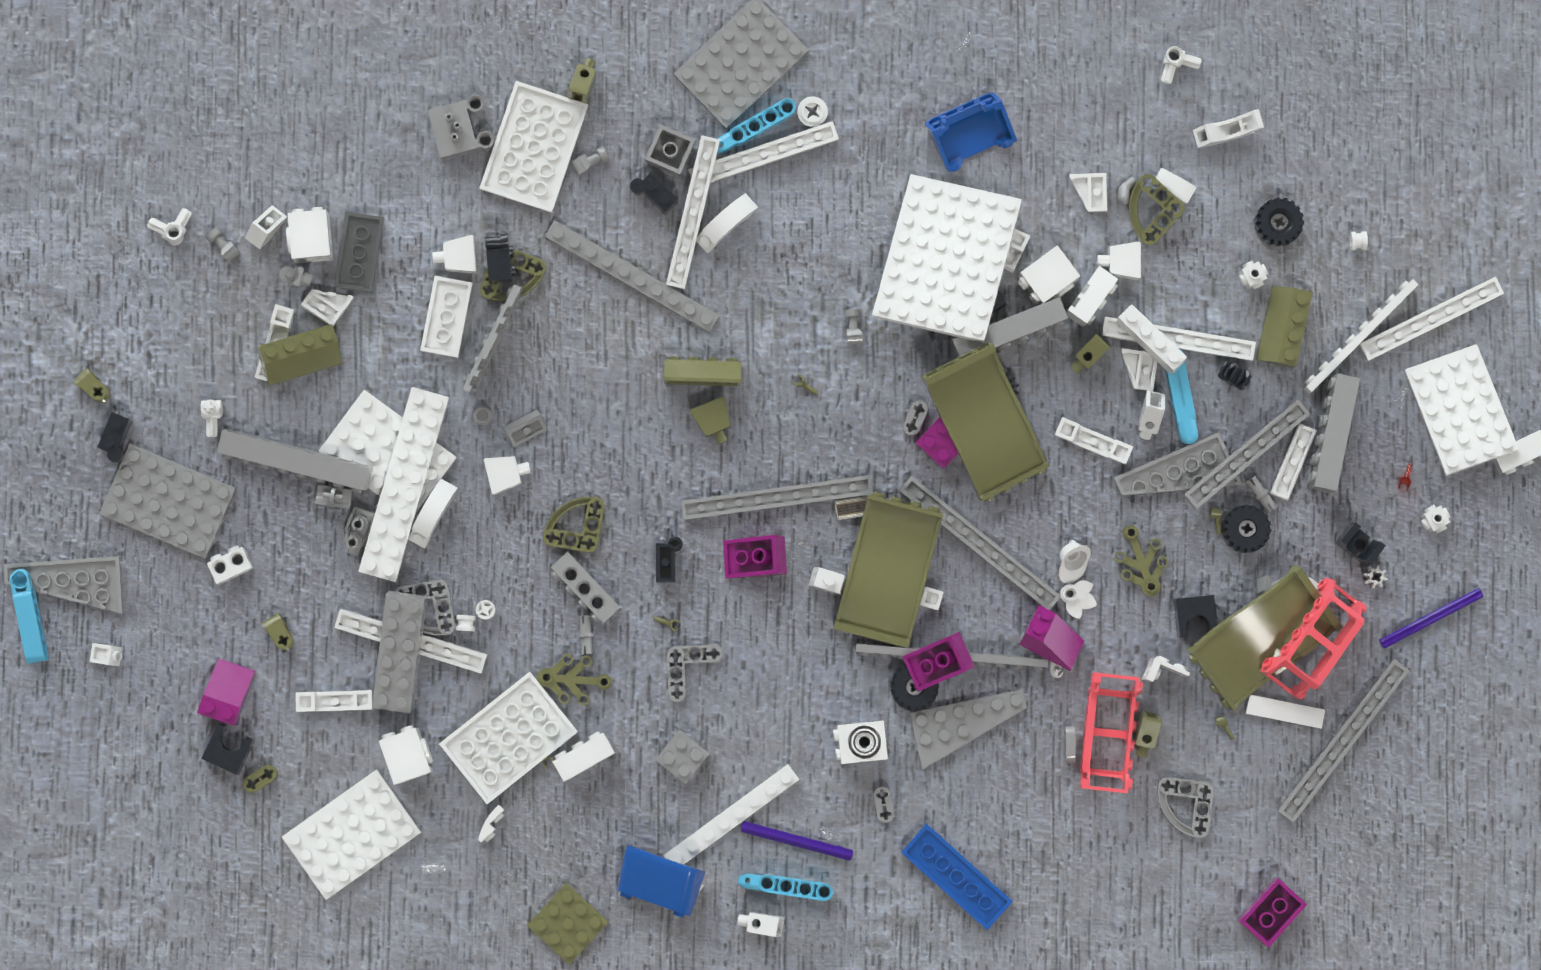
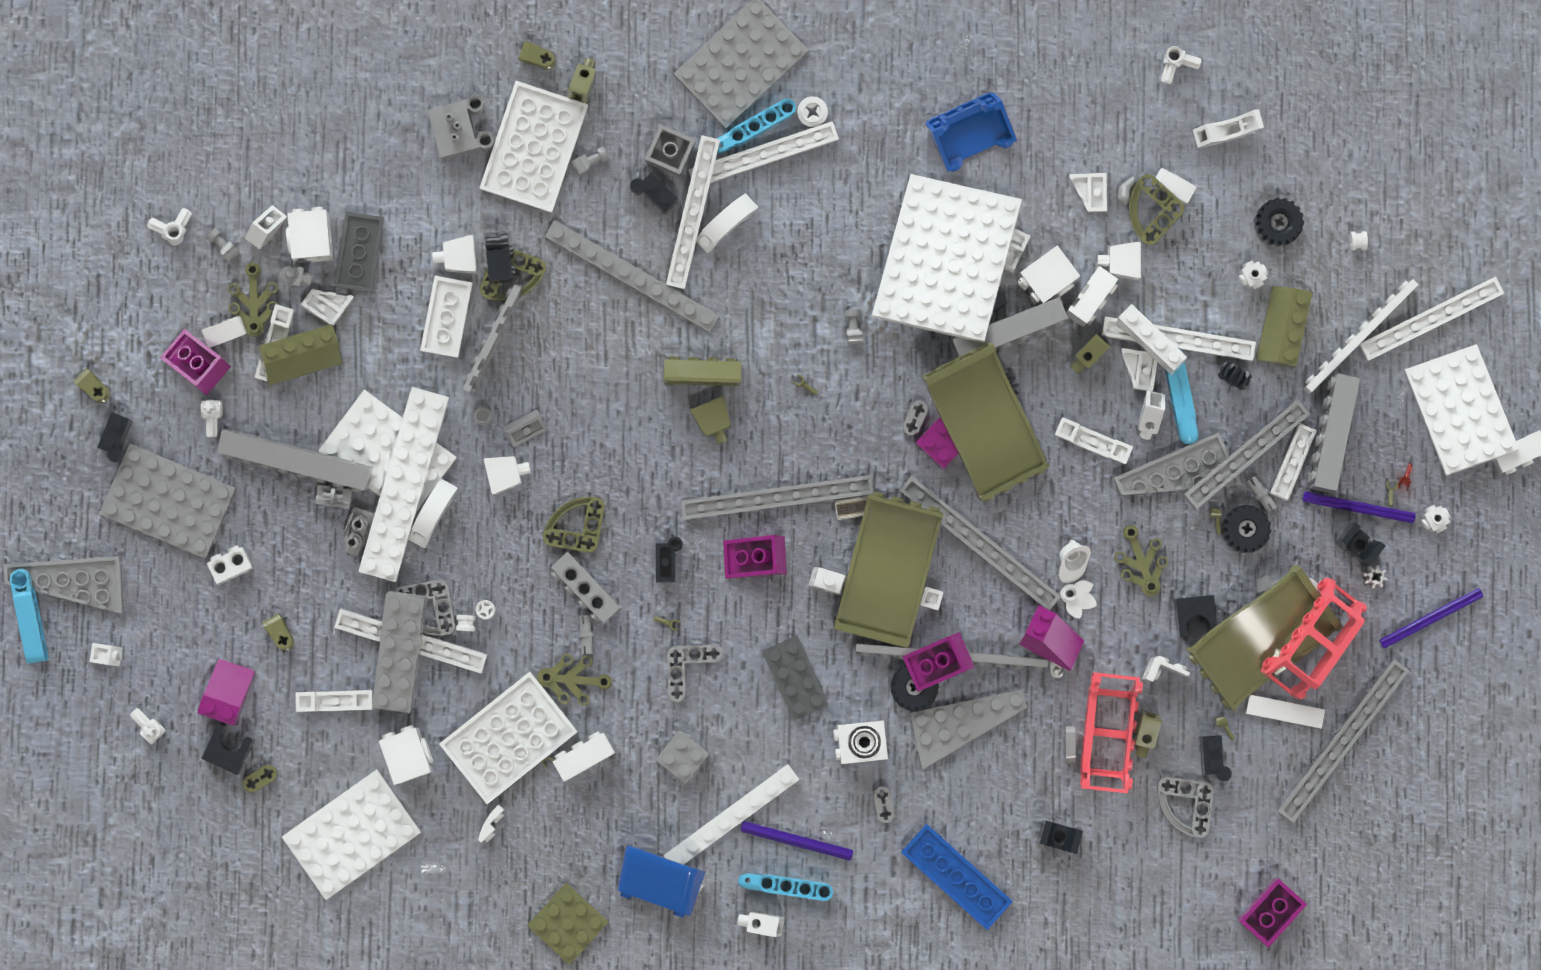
none -> white axle [130,708,166,745]
none -> magenta slope [160,329,231,396]
none -> white slope [201,315,247,348]
none -> olive plant [228,262,279,337]
none -> olive piece [518,41,556,70]
none -> dark grey plate [762,635,828,721]
none -> black piece [1036,820,1083,854]
none -> black hinge [1200,735,1232,782]
none -> dark purple axle [1302,492,1416,523]
none -> olive hand [1385,480,1398,506]

